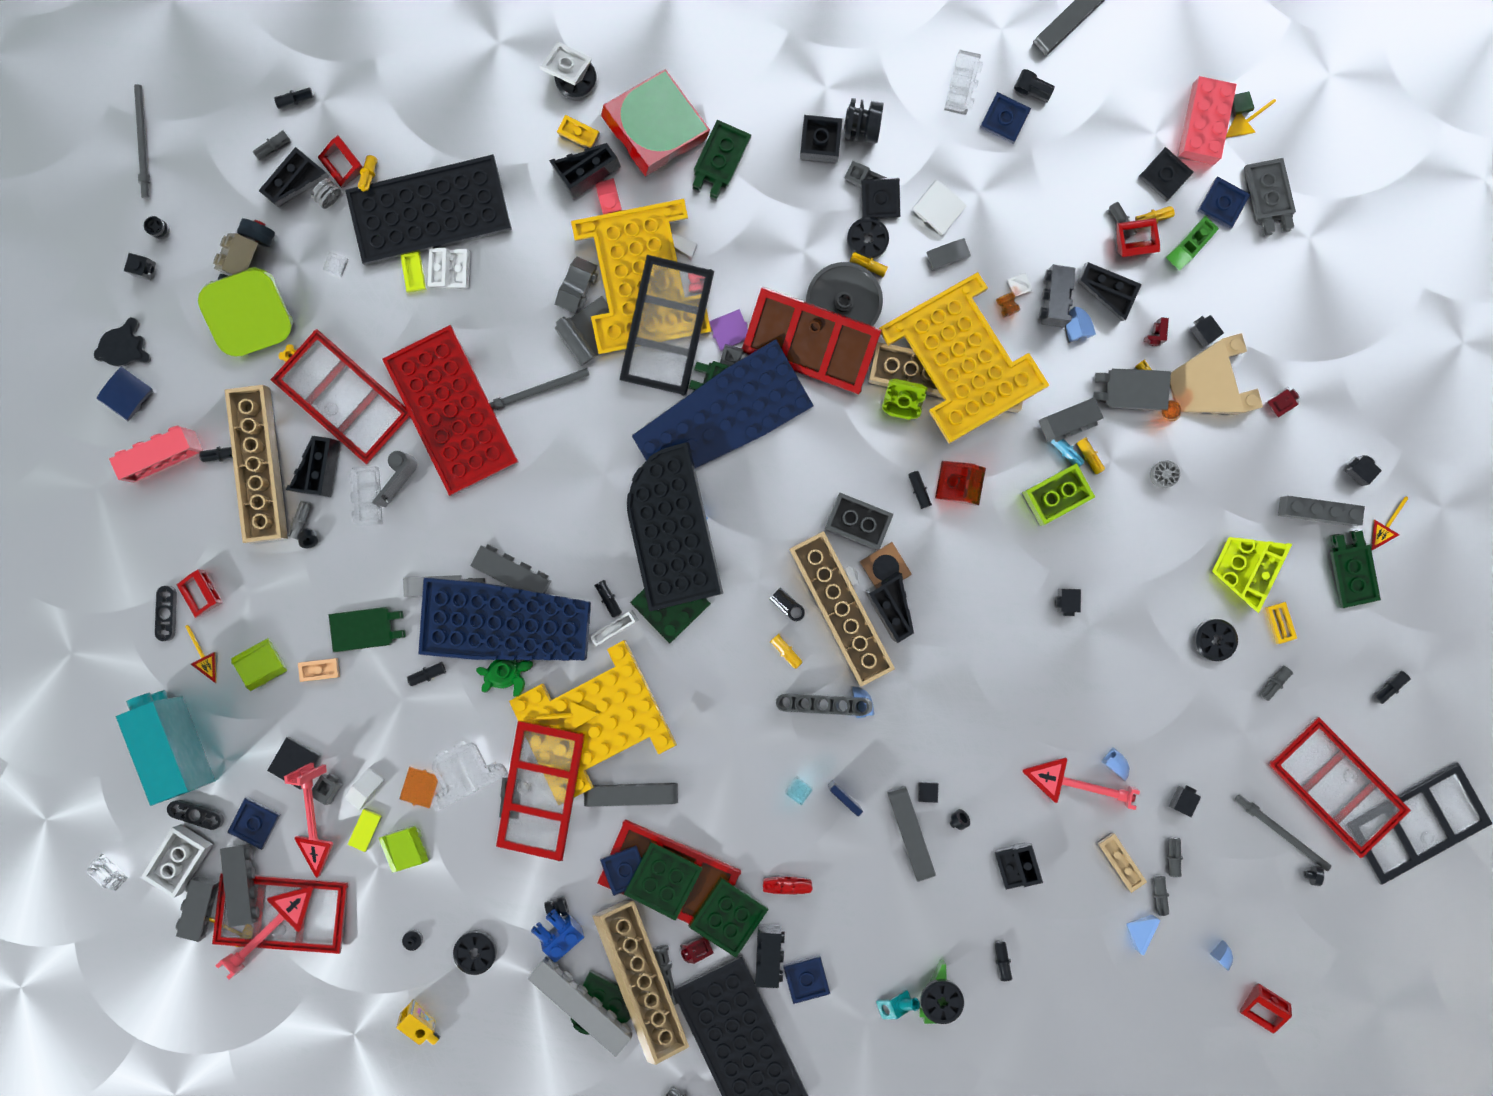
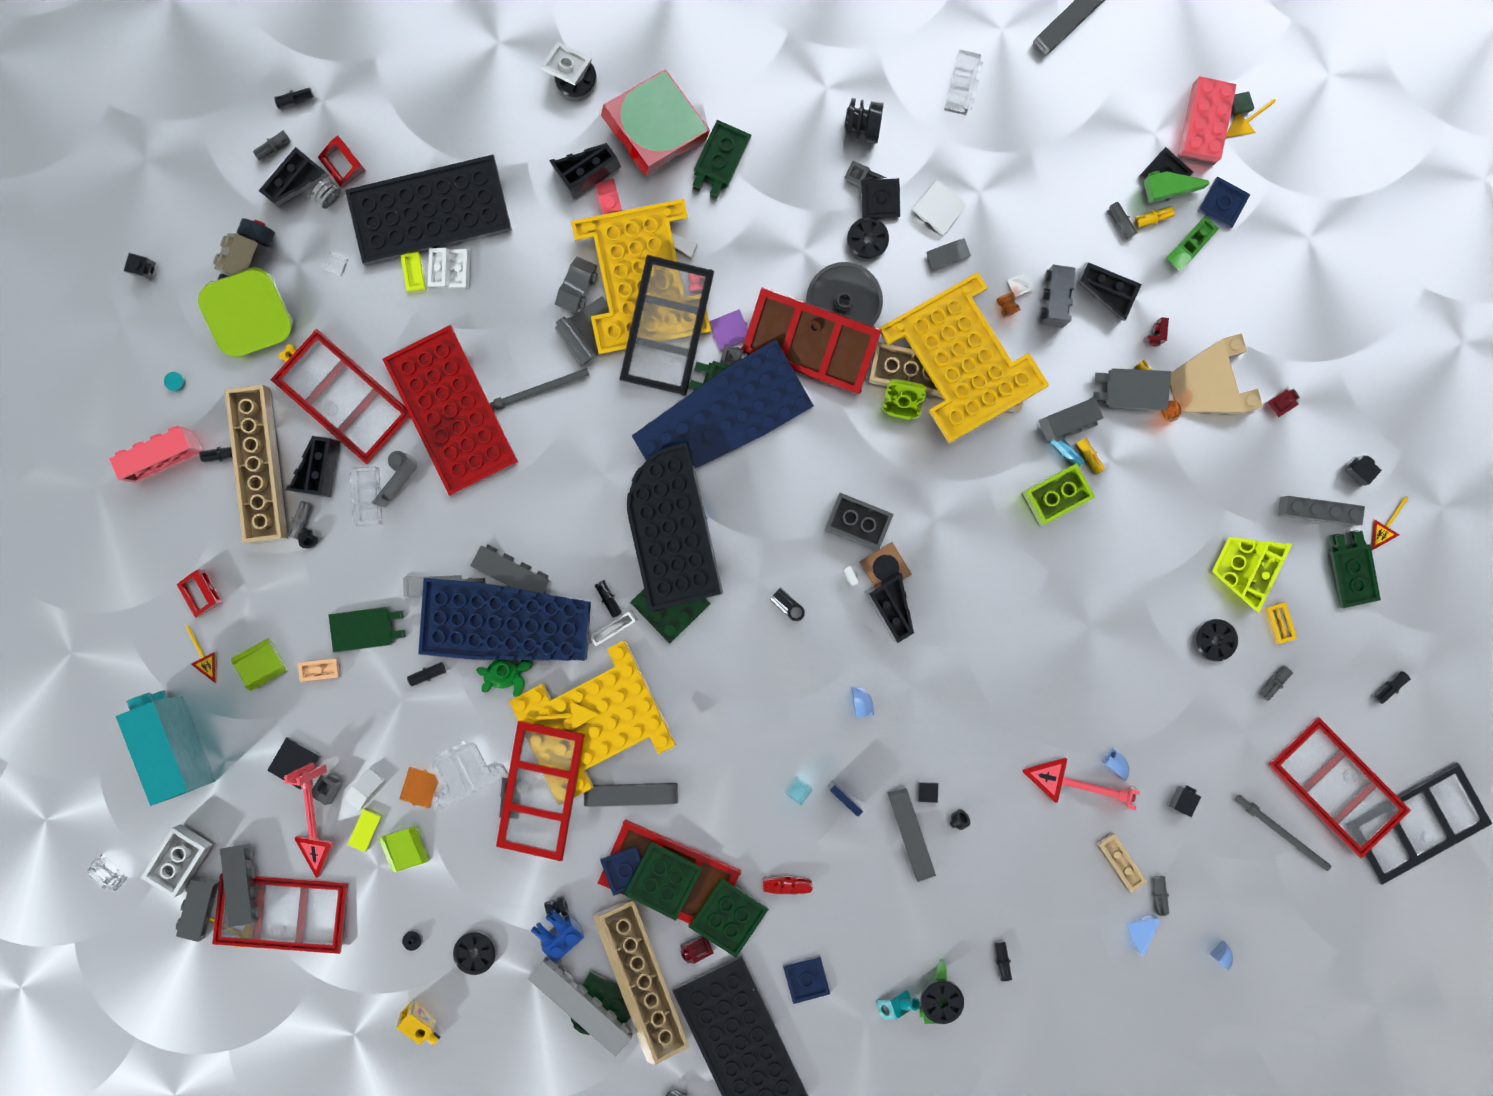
black tile [94,317,151,367] -> none
dark blue slope [97,366,153,421] -> none
dark grey bar [134,84,150,199] -> none
black wheel [143,216,170,239] -> none
black beam [155,586,177,641] -> none
black beam [167,800,224,830] -> none
coral piece [215,886,314,979] -> none
dark blue tile [227,797,281,850] -> none
yellow axle [358,155,378,192] -> none
yellow plate [557,115,600,149] -> none
dark grey pin [653,945,678,1005] -> none
black wedge [755,924,785,988] -> none
yellow axle [770,634,802,669] -> none
dark grey beam [776,694,873,716] -> none
tan brick [789,531,895,687] -> none
black brick [800,115,842,163] -> none
yellow axle [850,252,888,278] -> none
black axle [908,471,932,509] -> none
clear red slope [935,461,986,505] -> none
dark blue tile [980,92,1031,144] -> none
black brick [995,843,1043,890] -> none
black piece [1014,69,1055,103] -> none
black brick [1055,589,1081,616] -> none
light blue brick [1066,307,1096,342] -> none
red tile [1117,218,1160,257] -> none
light grey wheel [1150,460,1180,488] -> none
dark grey axle [1167,837,1183,877] -> none
black brick [1190,315,1224,347] -> none
red tile [1240,983,1292,1034] -> none
dark grey tile [1244,158,1296,236] -> none
black tile [1304,866,1324,886] -> none
none -> teal tile [164,372,185,392]
none -> bright green slope [1143,171,1210,203]

